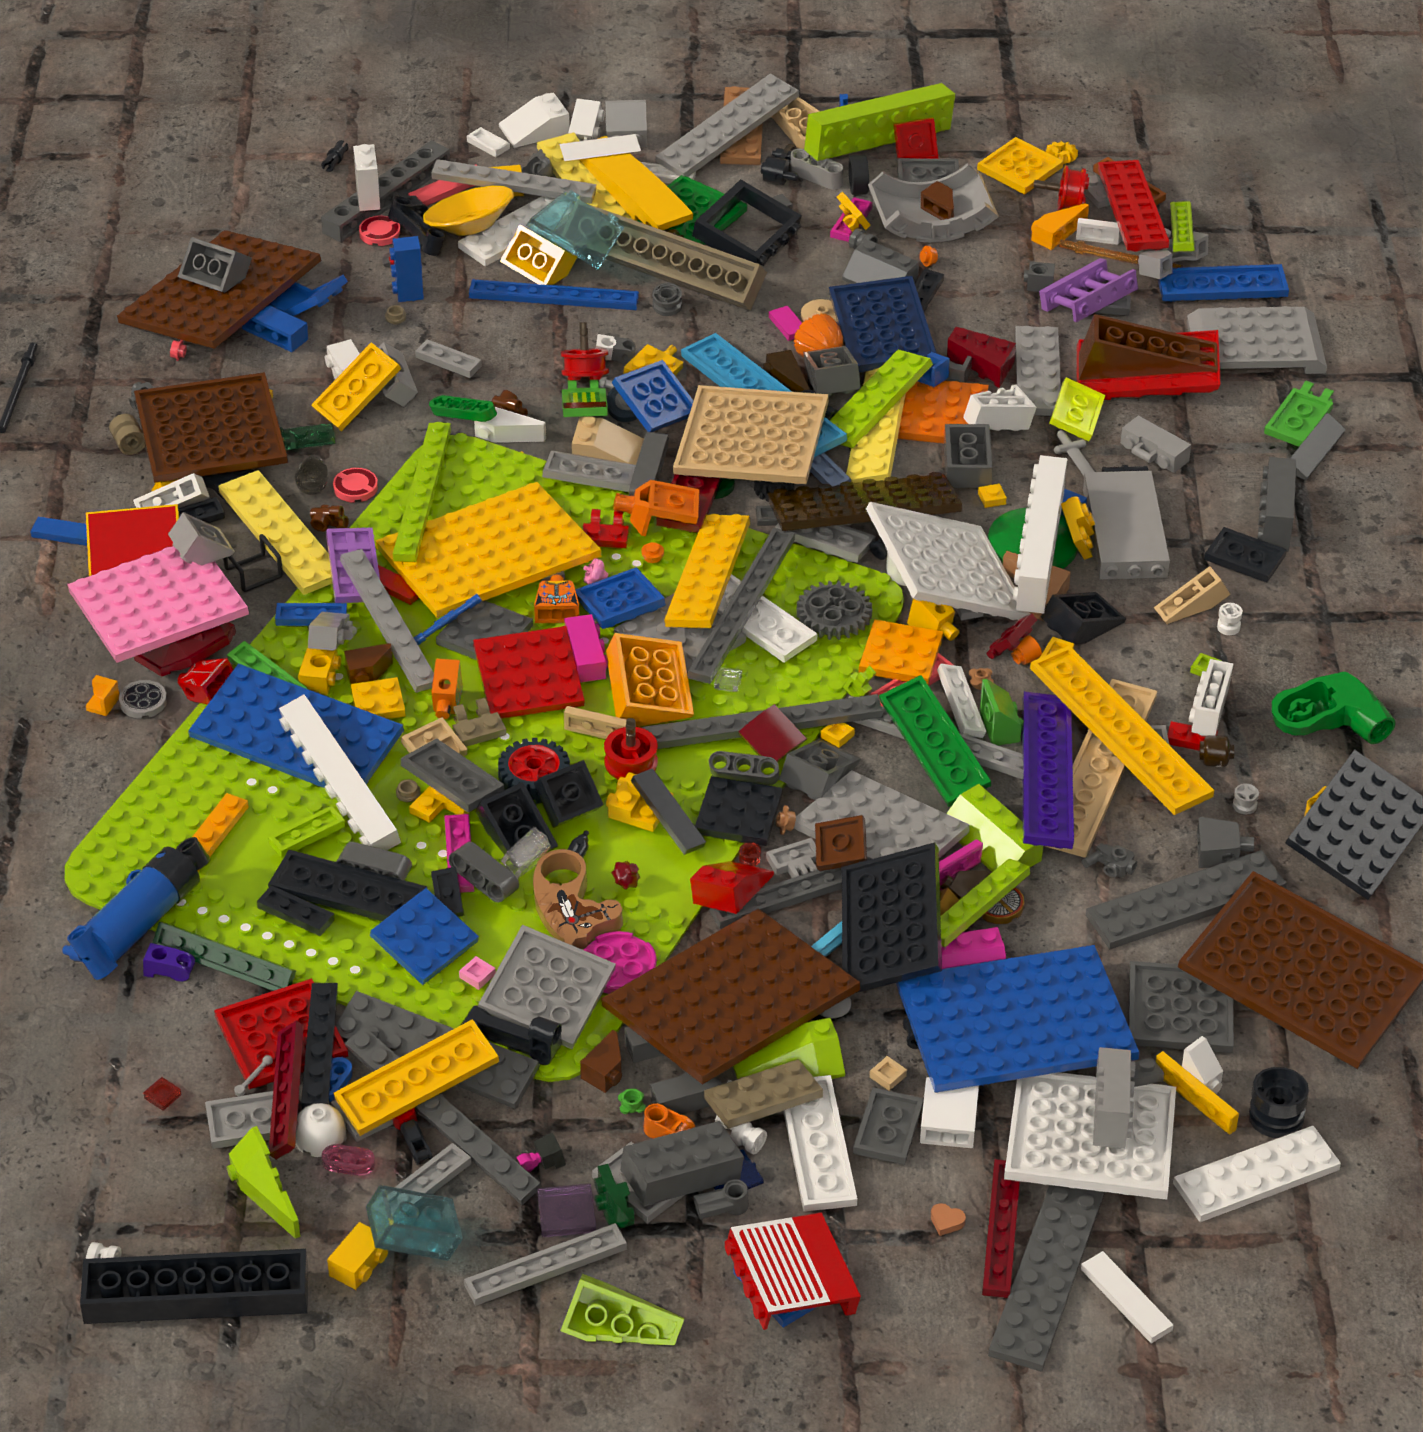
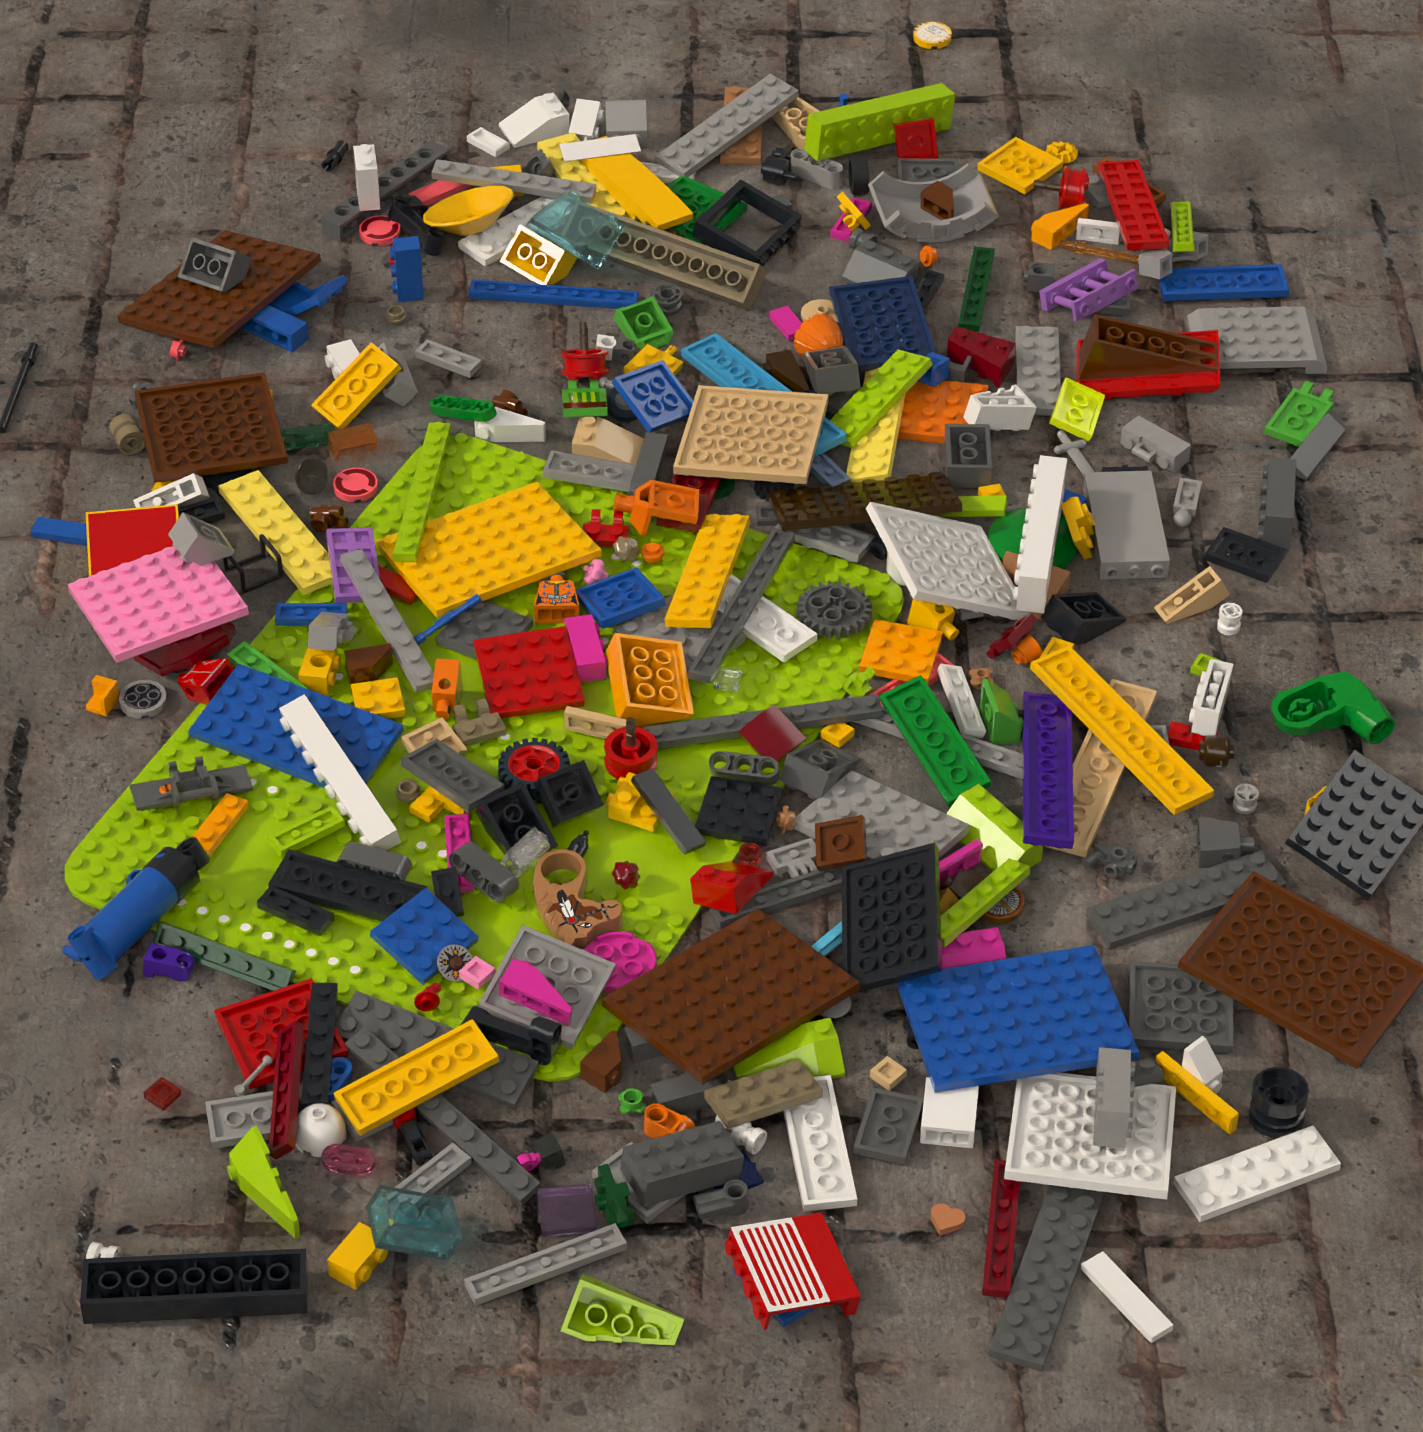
none -> dark grey piece [129,756,253,811]
none -> clear orange hinge [328,423,378,460]
none -> red plate [414,983,441,1012]
none -> piece [437,944,473,982]
none -> dark pink slope [499,958,572,1026]
none -> bright green slope [613,296,674,350]
none -> dark tan piece [613,536,640,562]
none -> tile [913,22,952,49]
none -> lime tile [938,496,1007,517]
none -> dark green plate [958,246,995,332]
none -> light grey plate [1173,478,1202,528]

